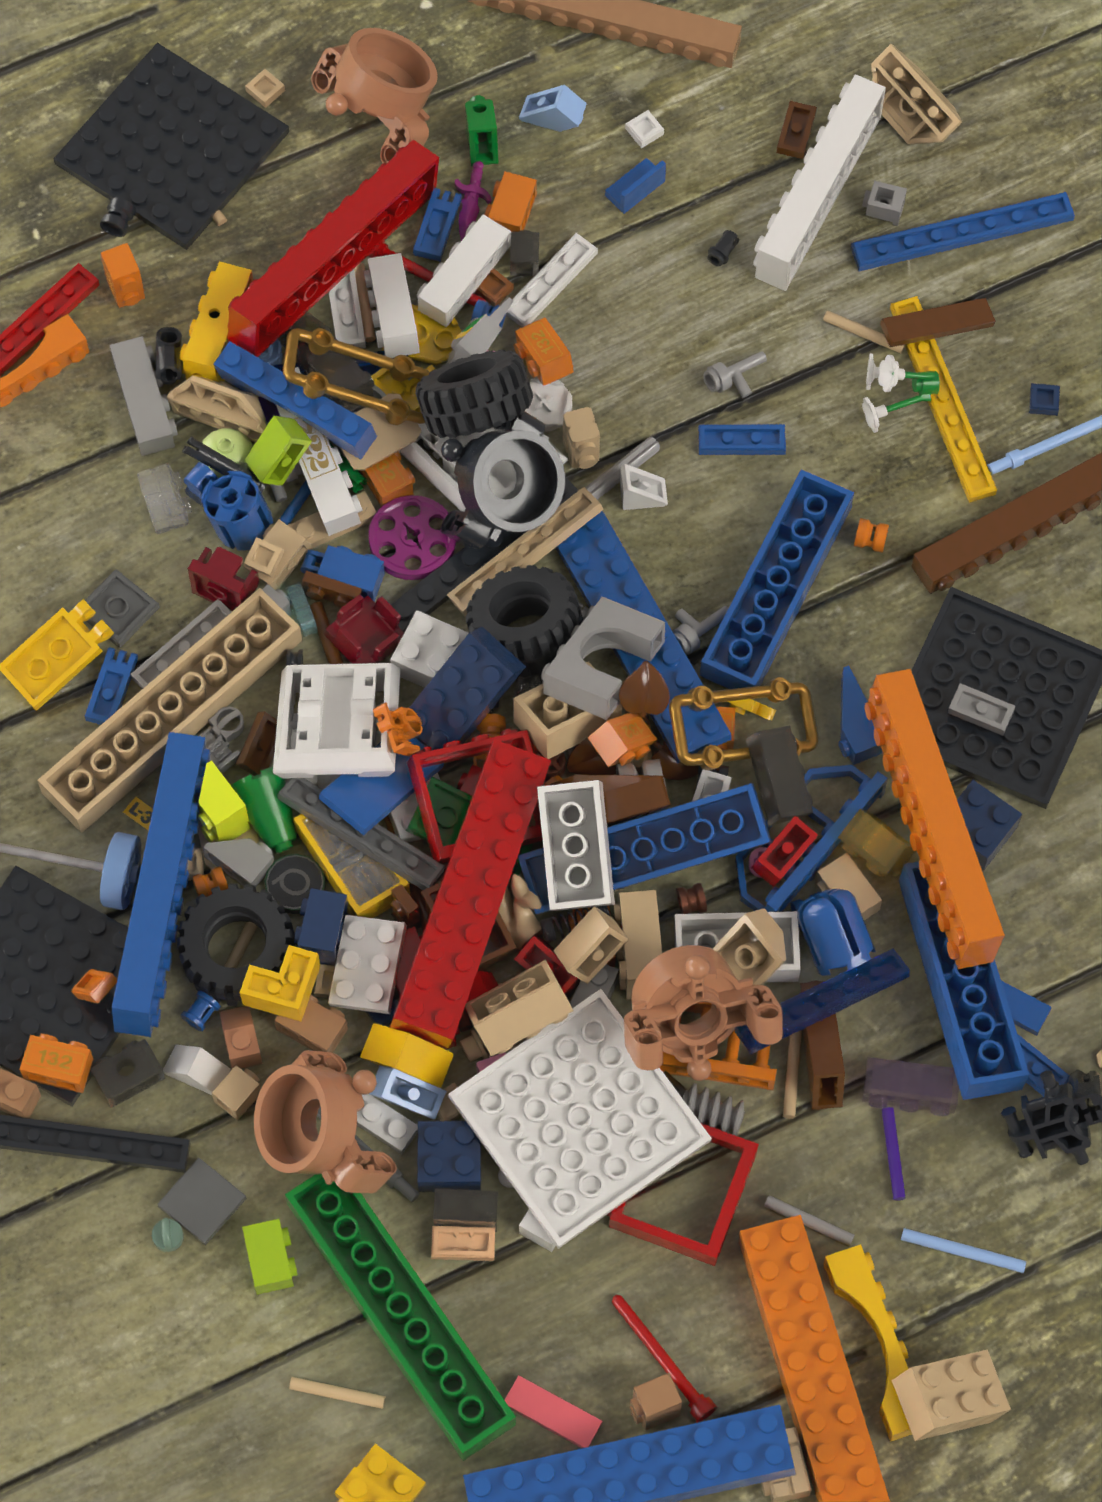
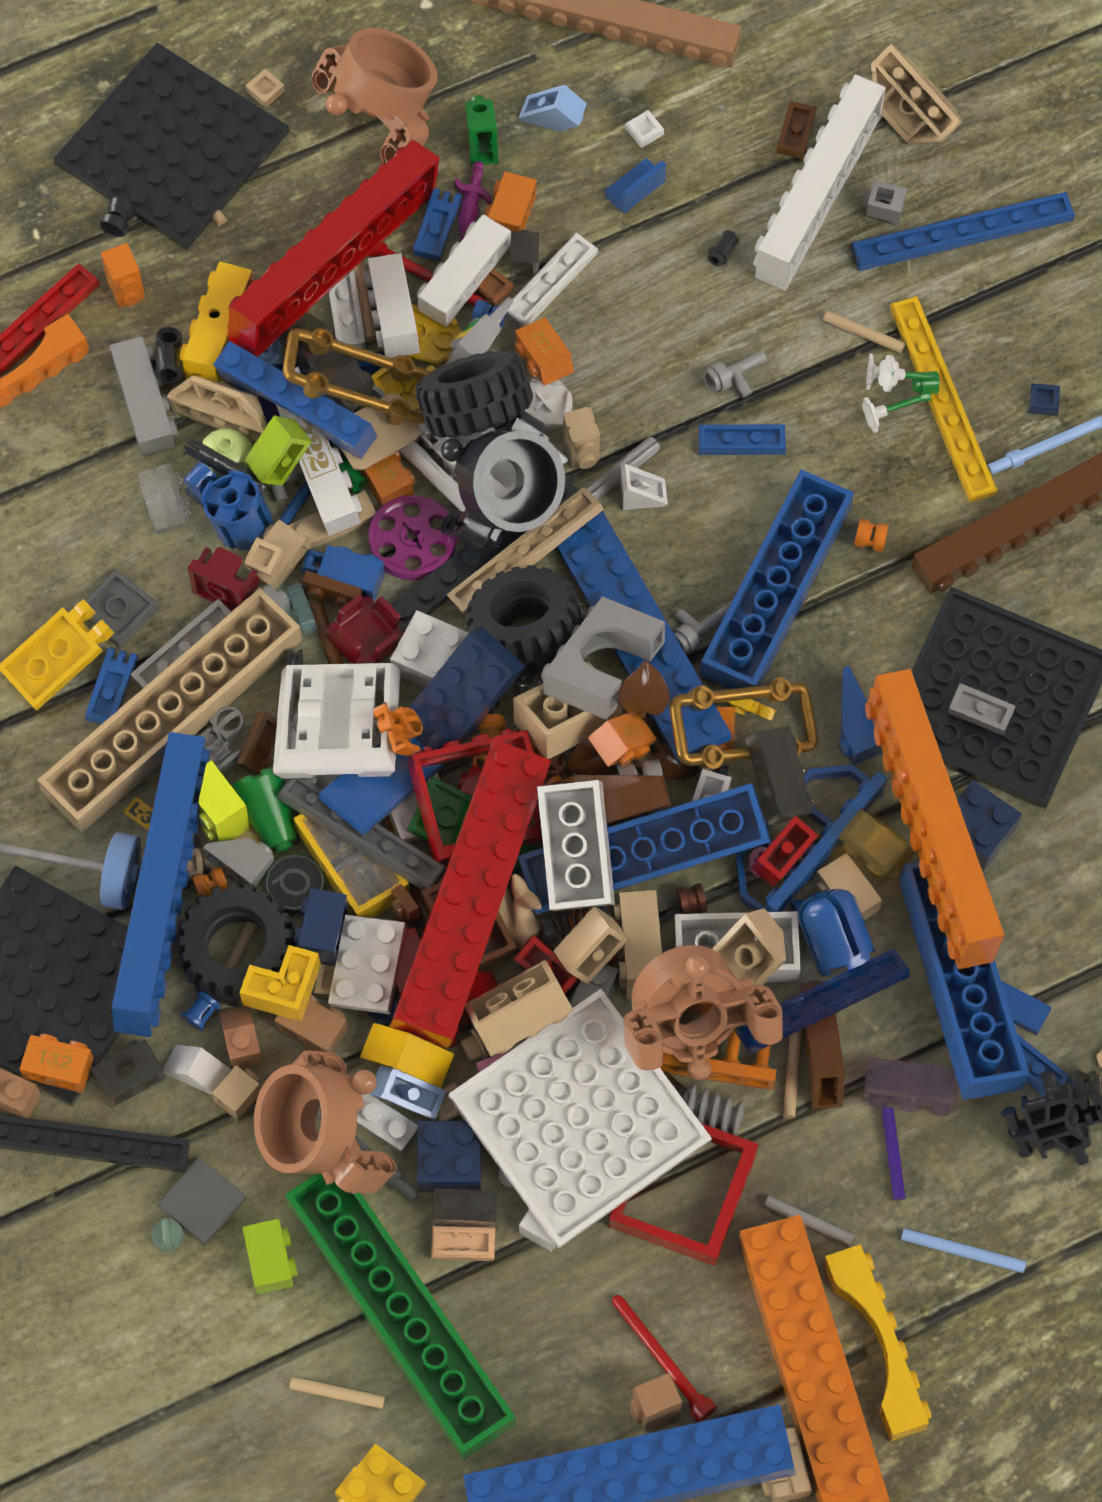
orange tile [71,969,117,1003] -> none
coral tile [505,1375,603,1448] -> none
reddish brown tile [880,298,996,347] -> none
tan brick [892,1350,1011,1441] -> none

